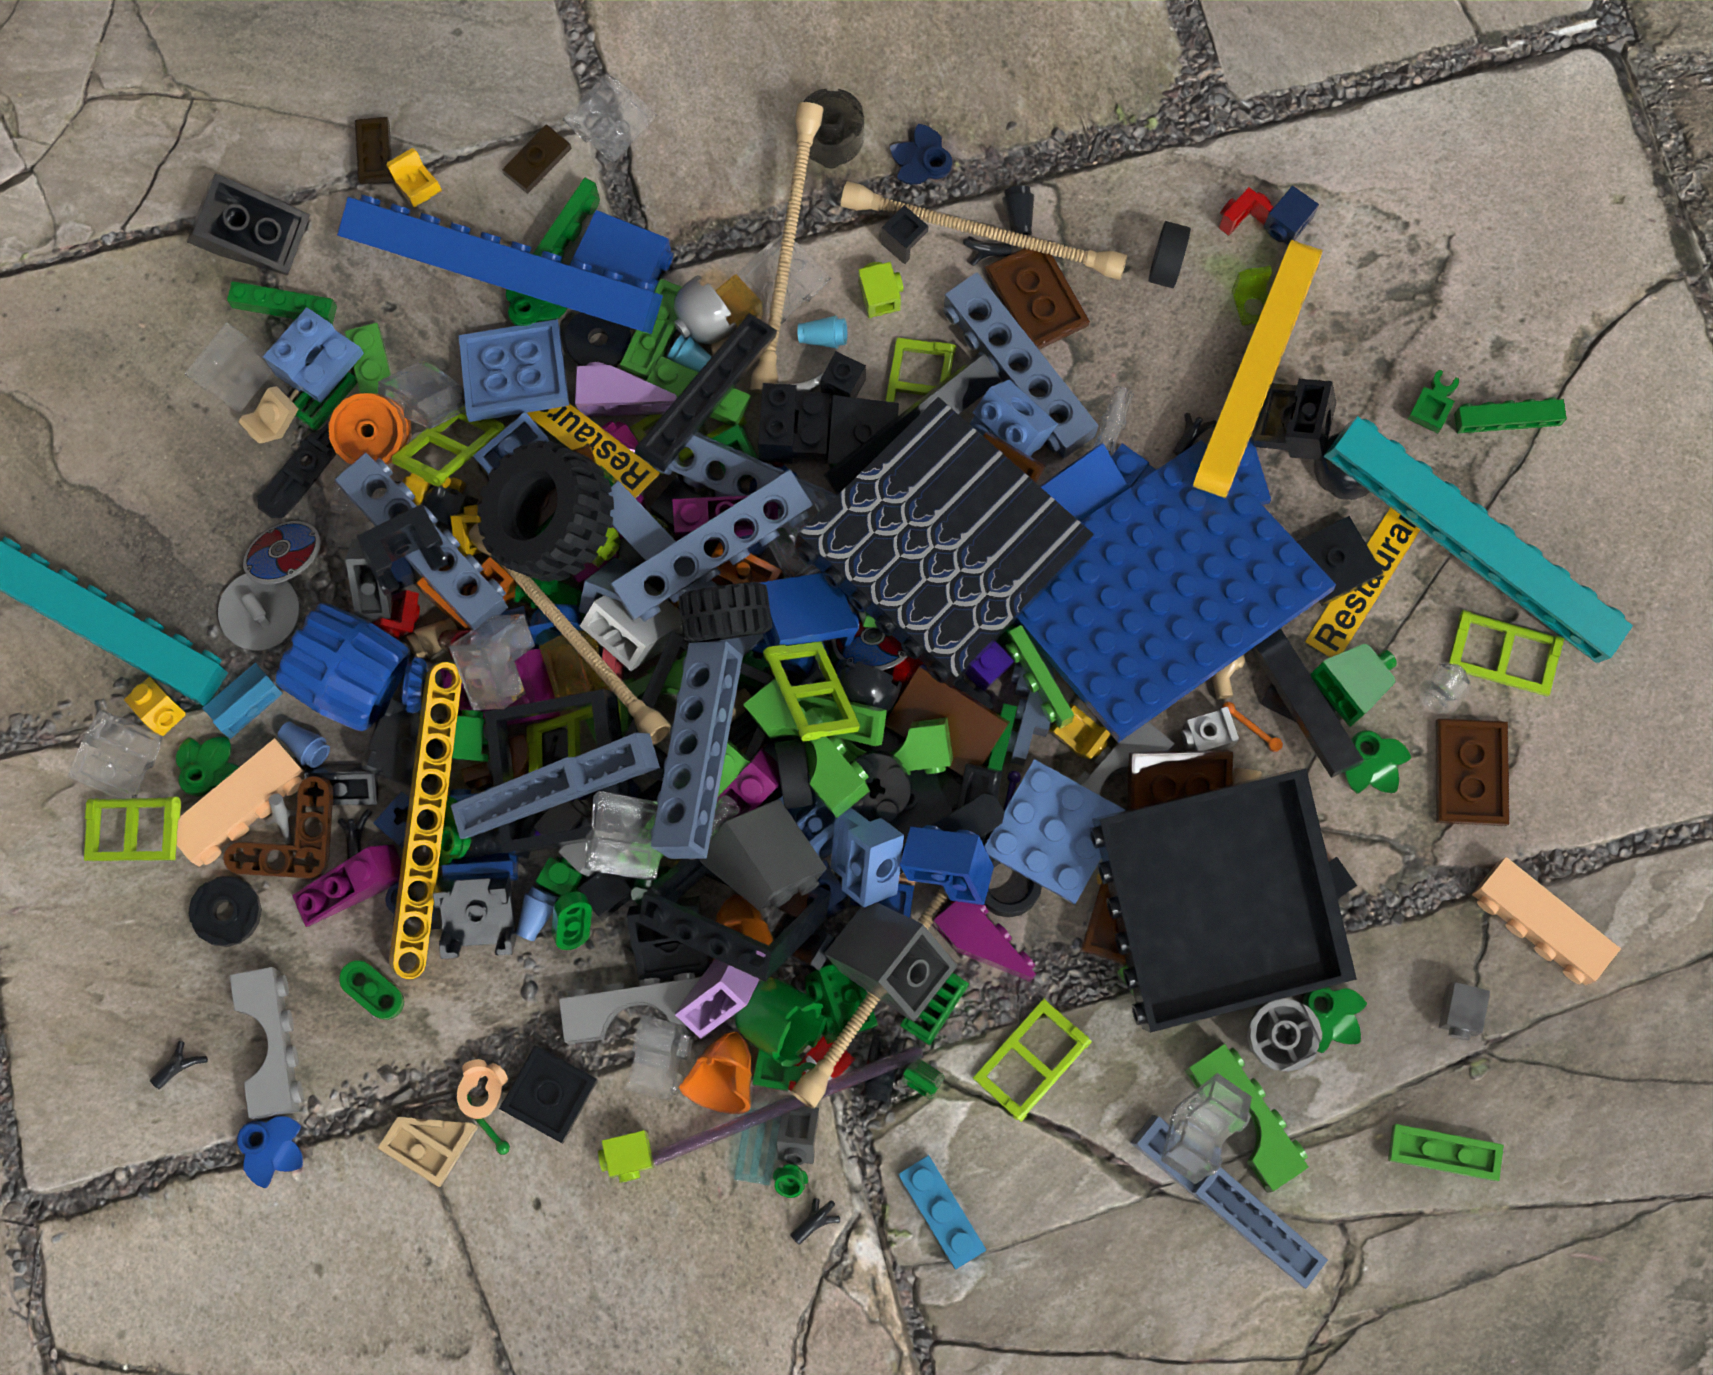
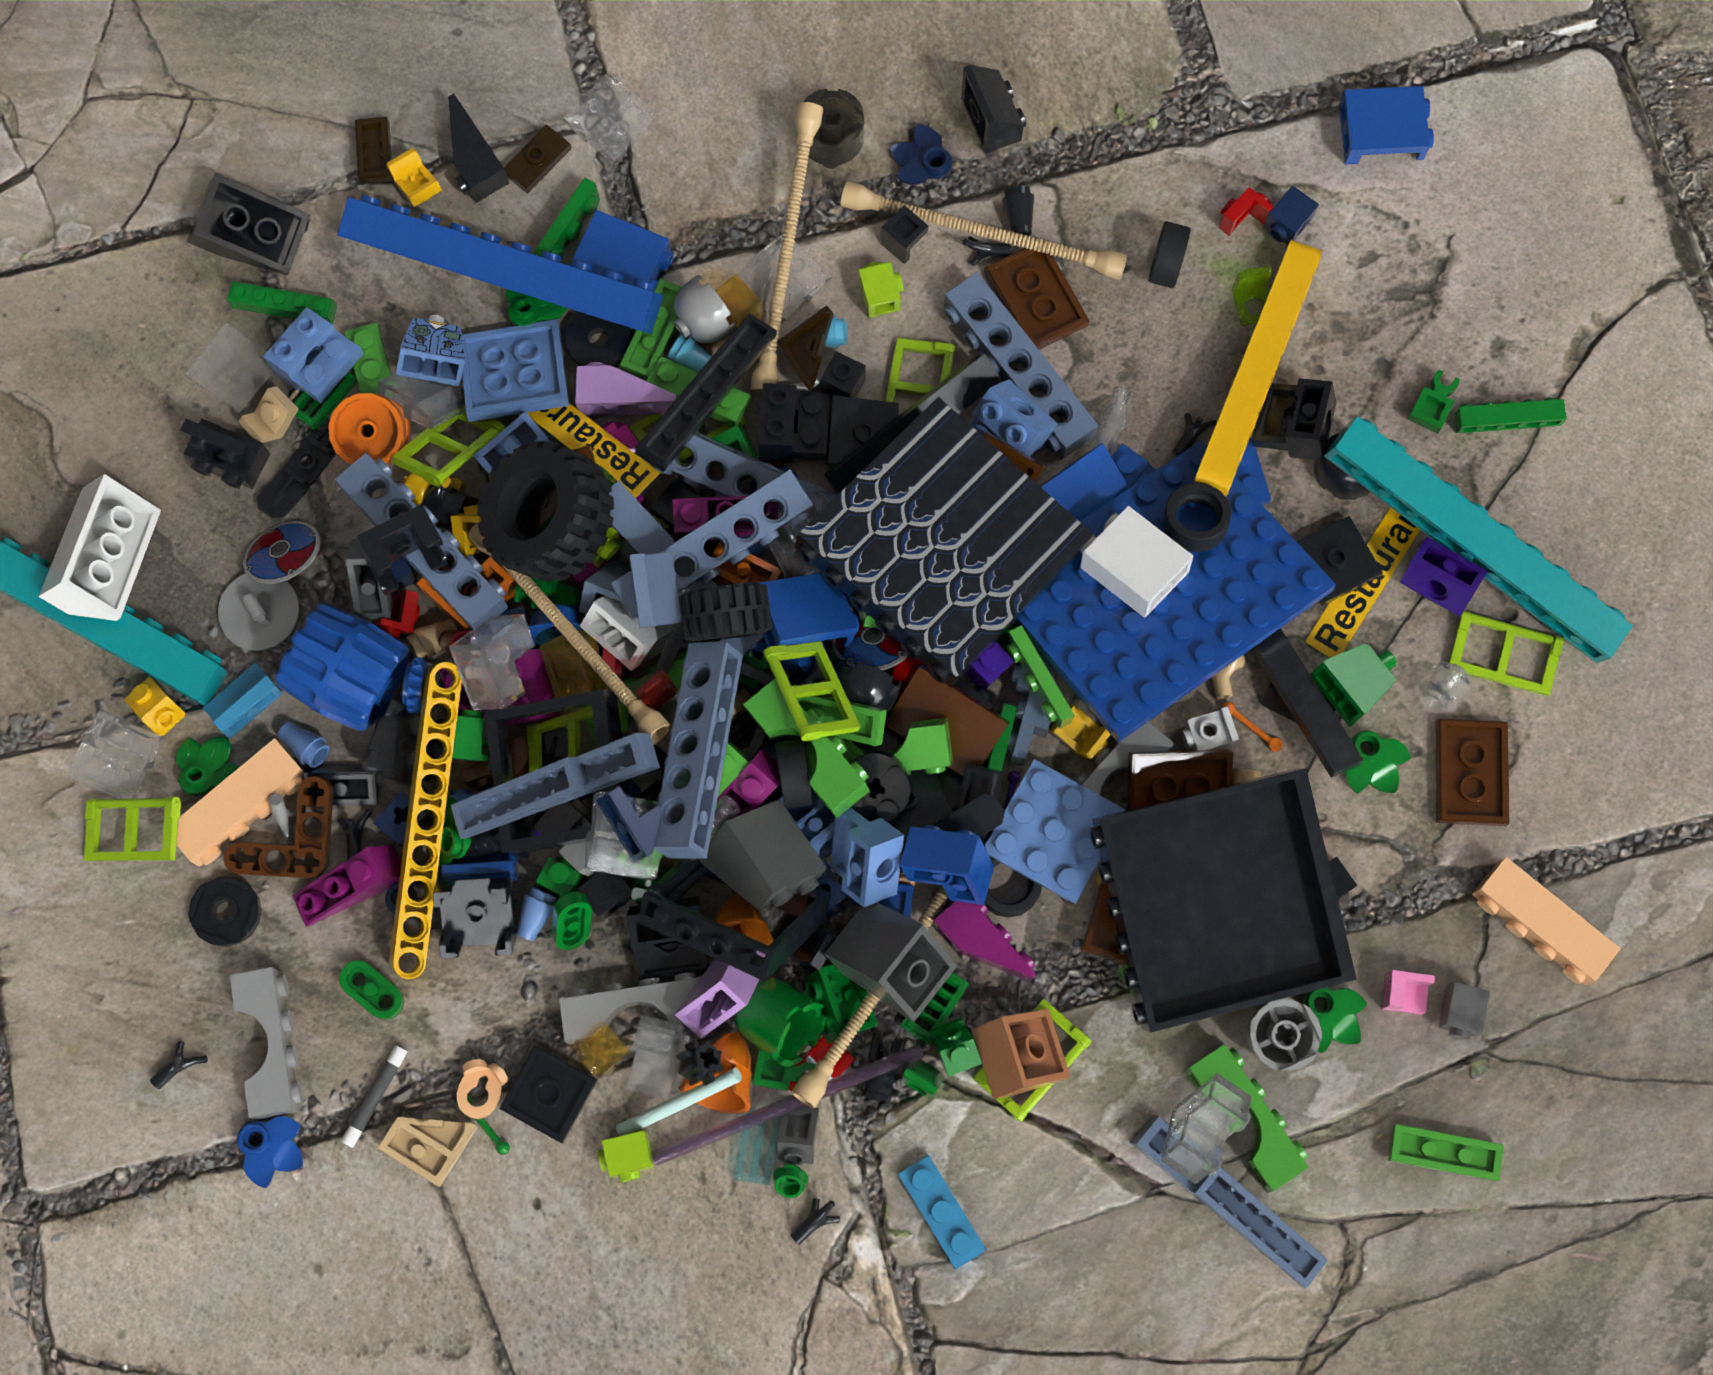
none -> white slope [38,474,161,621]
none -> black brick [180,418,270,489]
none -> dark grey bar [341,1045,408,1148]
none -> medium blue torso [396,315,466,387]
none -> black slope [448,93,509,203]
none -> clear yellow bracket [579,1025,629,1078]
none -> dark blue slope [595,786,662,863]
none -> light aqua bar [616,1068,742,1136]
none -> sand blue panel [629,552,681,628]
none -> clear red slope [635,670,678,710]
none -> black gear [676,1039,724,1086]
none -> dark brown tile [777,306,834,391]
none -> green brick [929,1017,982,1077]
none -> black slope [961,65,1026,154]
none -> nougat slope [972,1009,1071,1100]
none -> white brick [1080,506,1193,618]
none -> black tyre [1163,482,1231,552]
none -> blue panel [1339,86,1434,165]
none -> bright pink panel [1382,970,1435,1015]
none -> dark purple brick [1400,537,1488,617]

